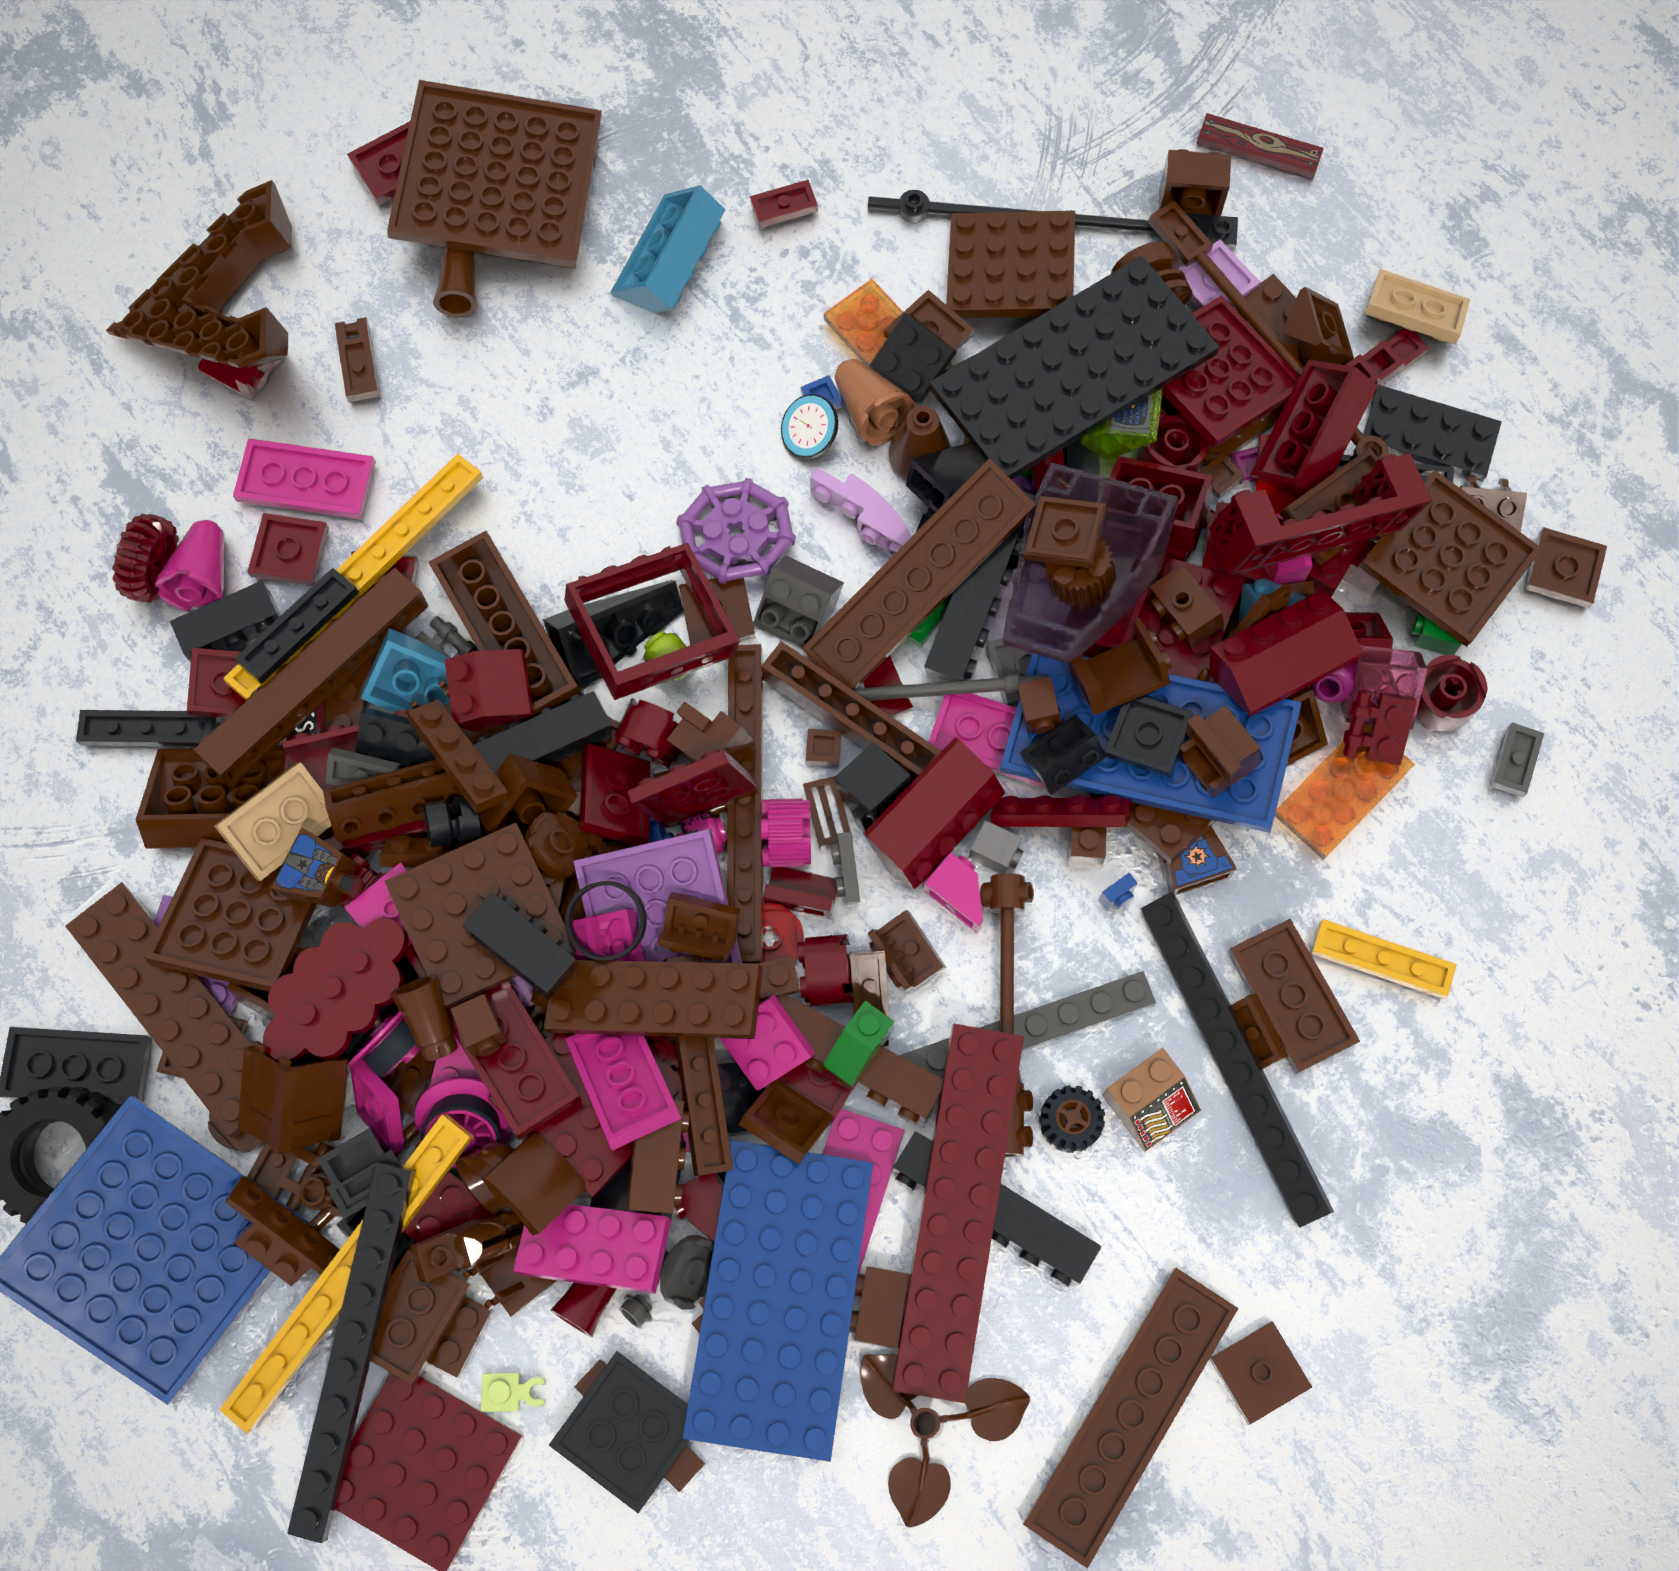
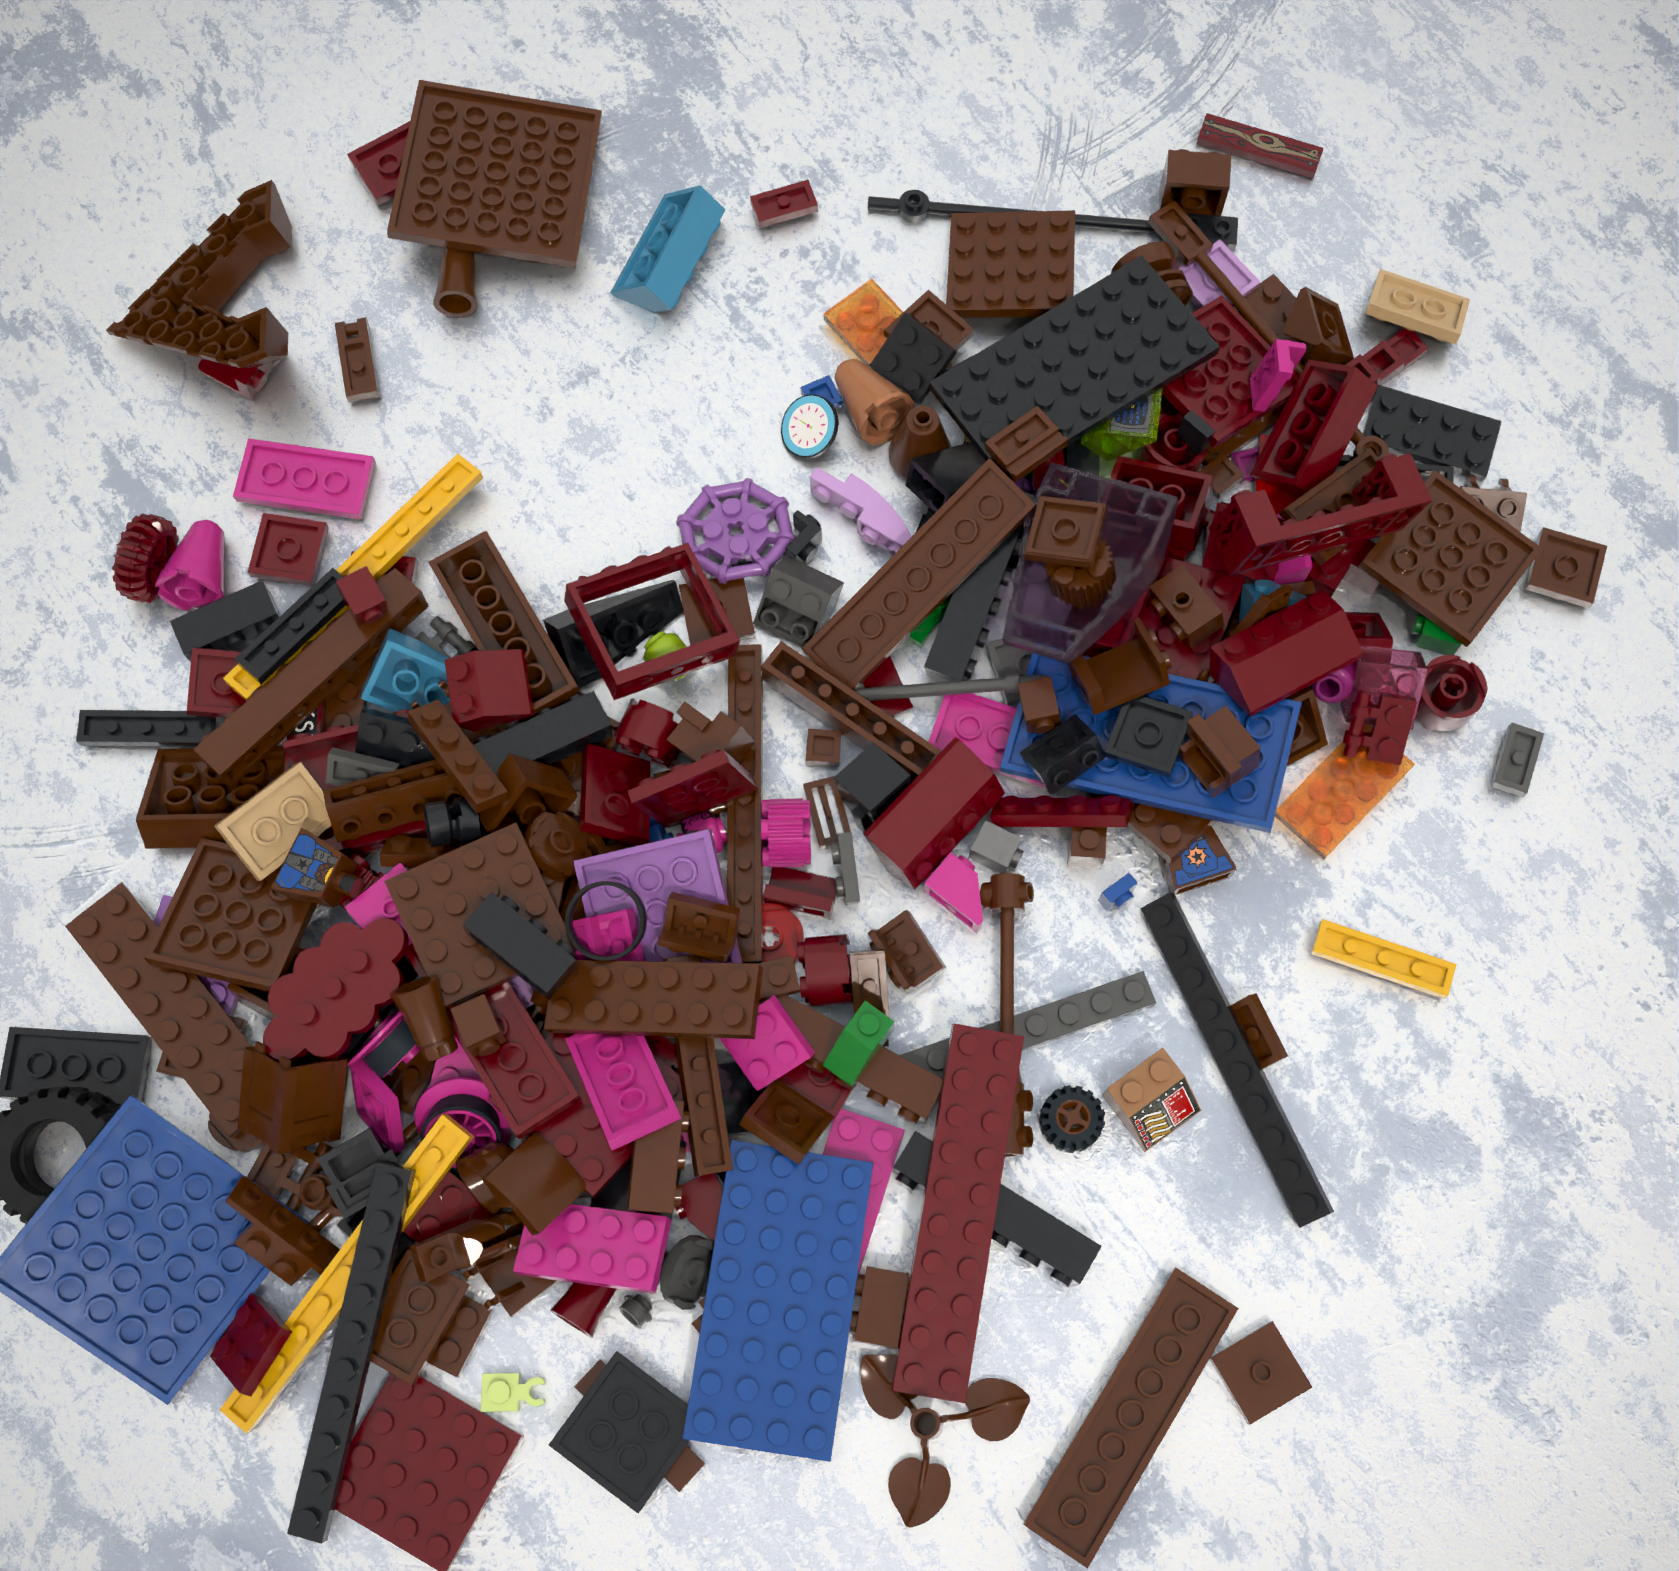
reddish brown plate [1228,919,1360,1074] -> none
none -> dark red plate [210,1293,292,1397]
none -> dark red brick [336,566,388,626]
none -> black bracket [786,510,822,563]
none -> reddish brown plate [985,406,1068,482]
none -> black tile [1176,411,1215,456]
none -> dark pink bracket [1250,339,1306,412]

